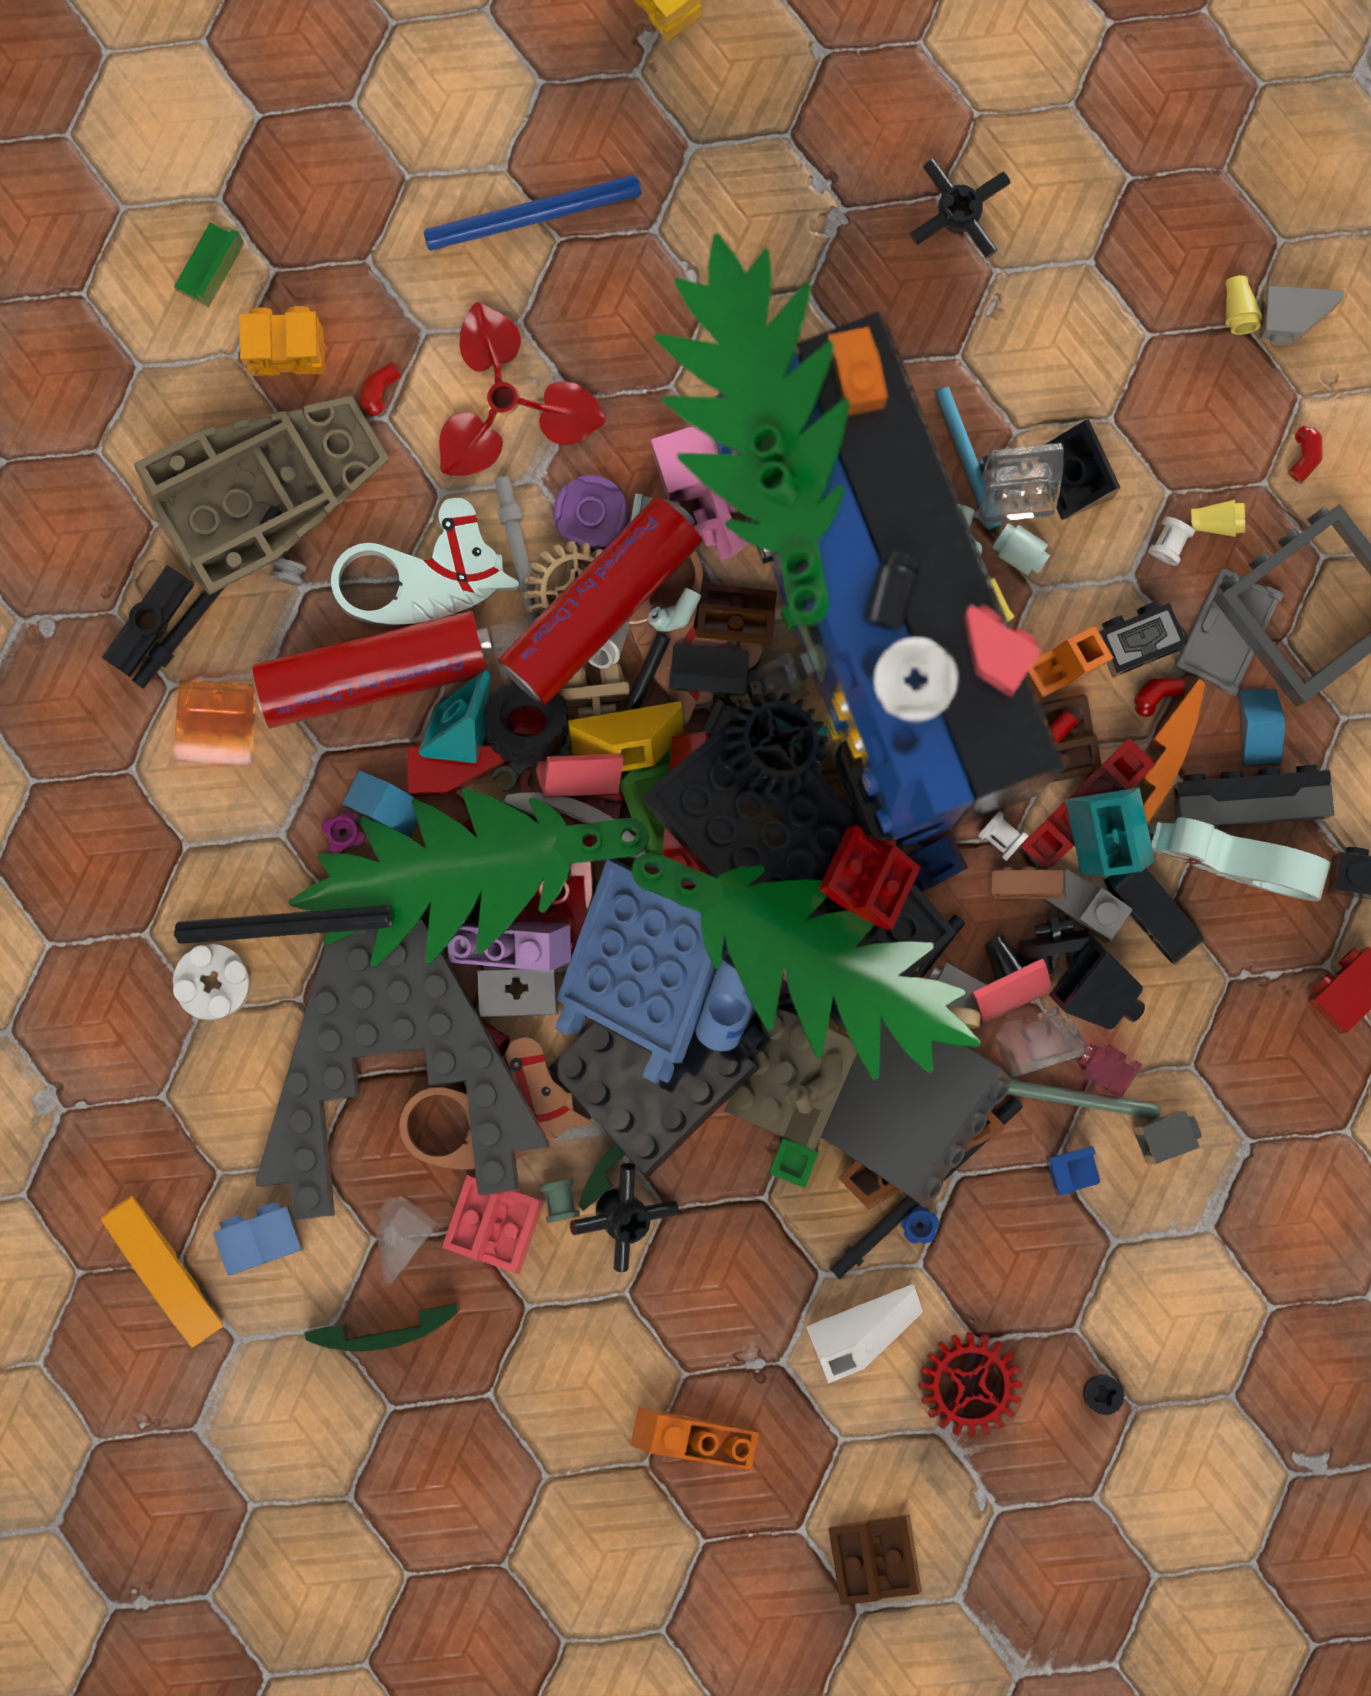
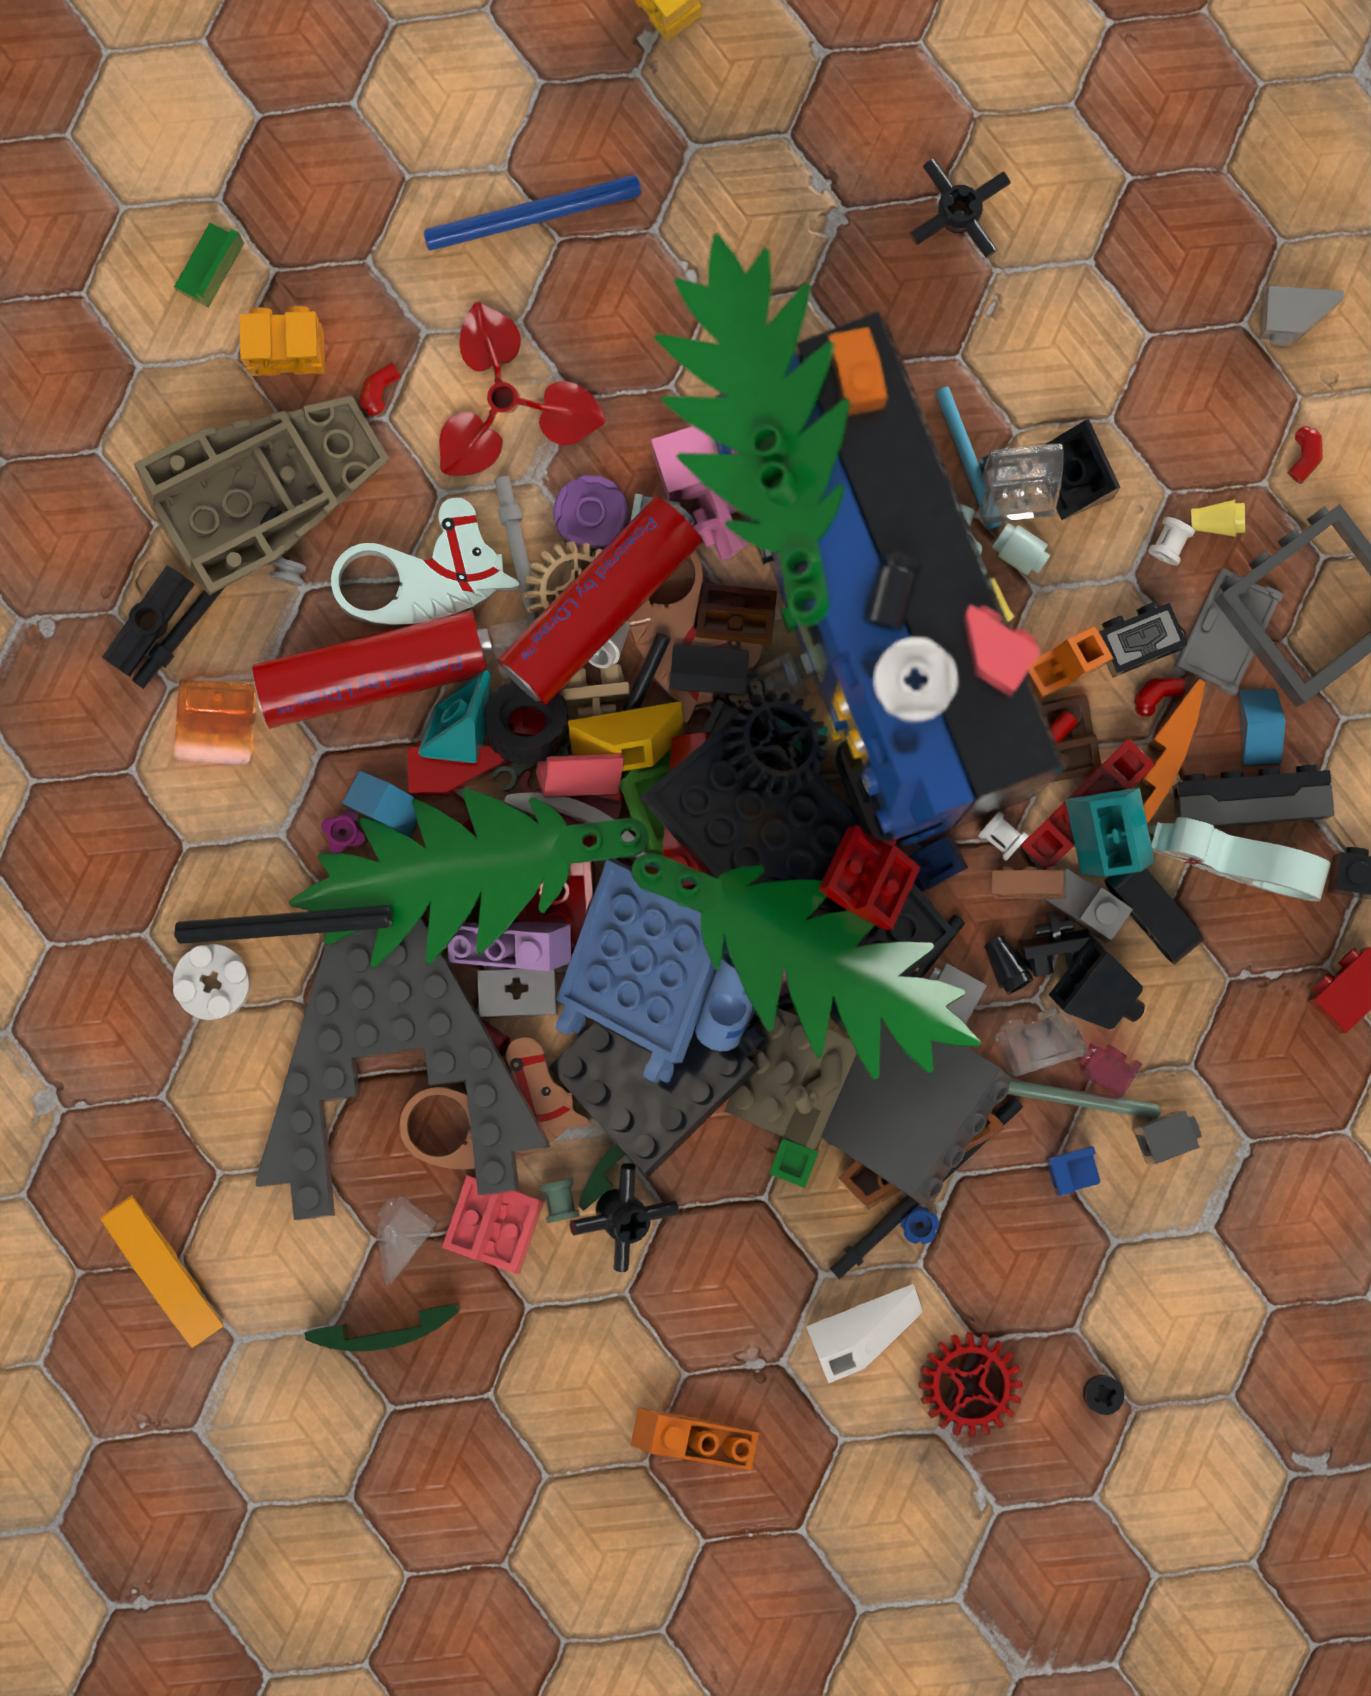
medium blue brick [213,1202,303,1276] -> none
light aqua arm [648,588,701,632] -> none
reddish brown slope [828,1514,922,1605] -> none
tan tile [947,1007,981,1029] -> none
coral slope [971,958,1051,1025] -> none
light yellow cone [1225,276,1263,335] -> none

